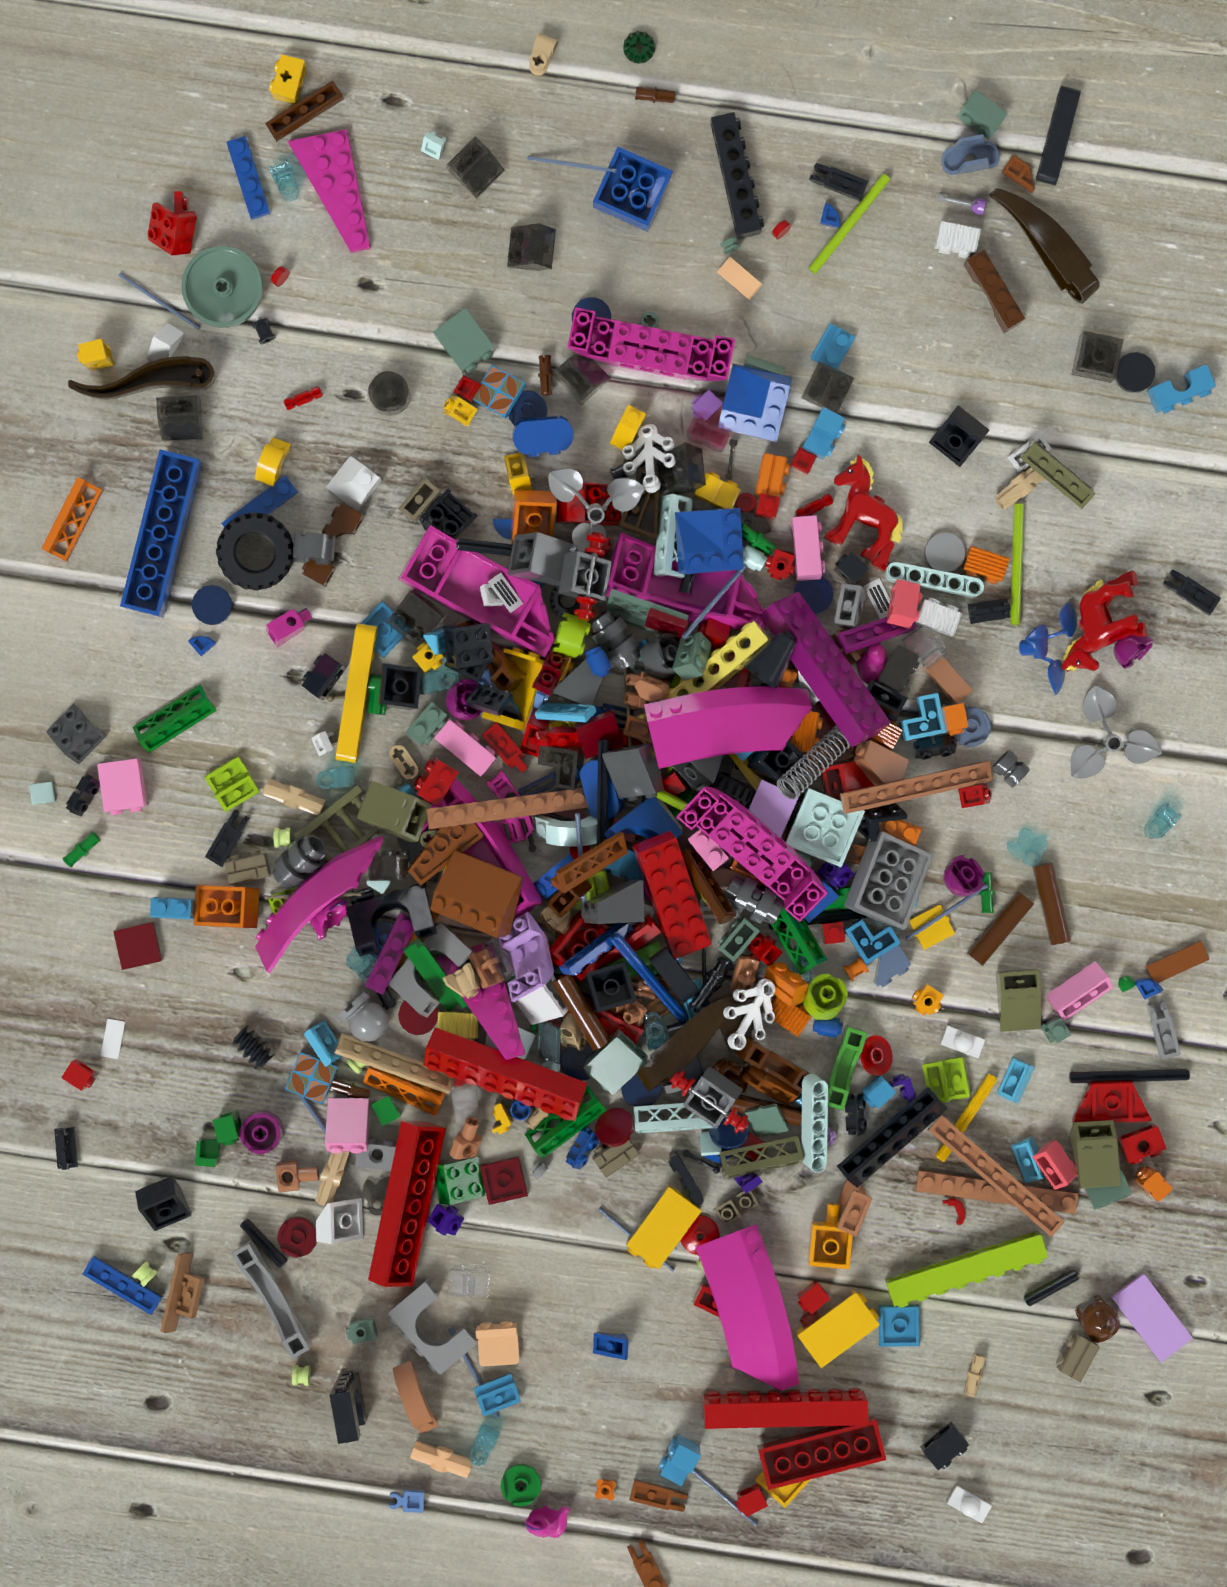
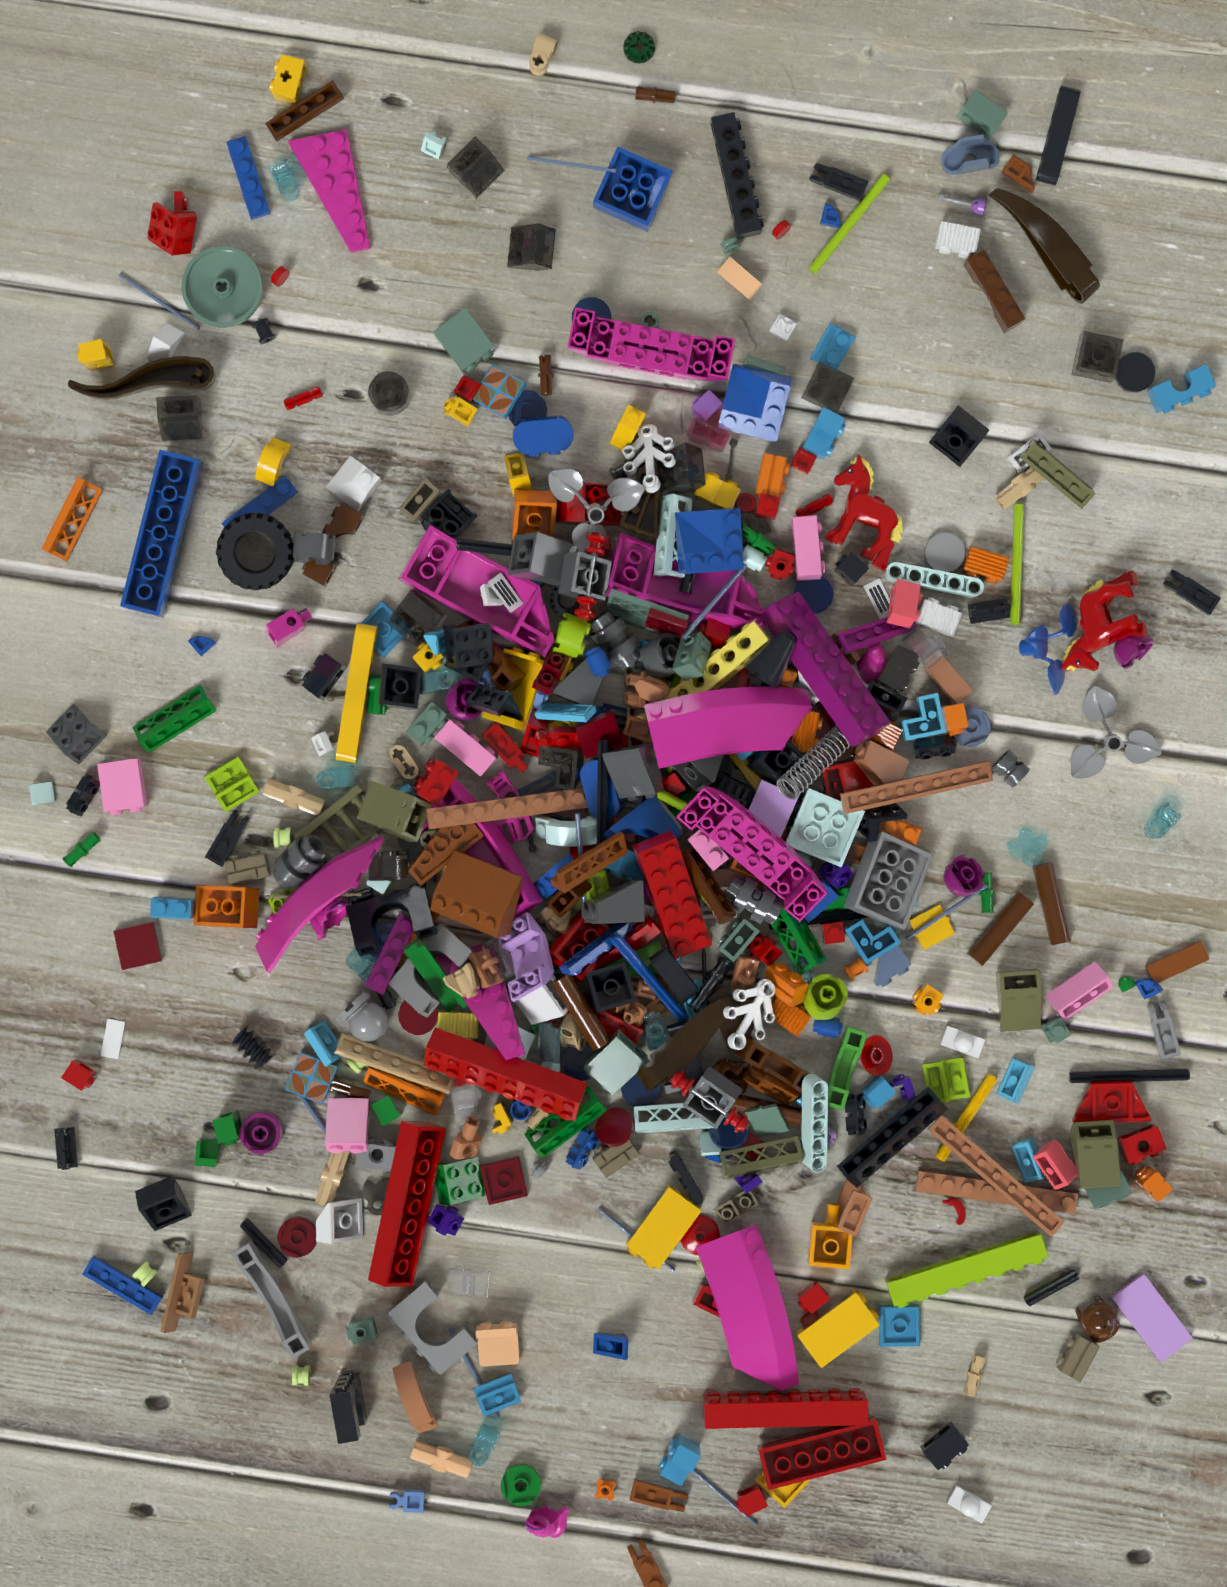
dark blue tile [192,585,233,625] -> none
nougat piece [276,1160,319,1192] -> none
blue tile [493,519,512,540] -> none
clear smoke slope [554,353,611,406] -> none
black hinge [682,1149,720,1174] -> none
light grey brick [834,583,867,629] -> none
red bracket [958,783,992,808] -> none
none -> white tile [769,314,797,342]

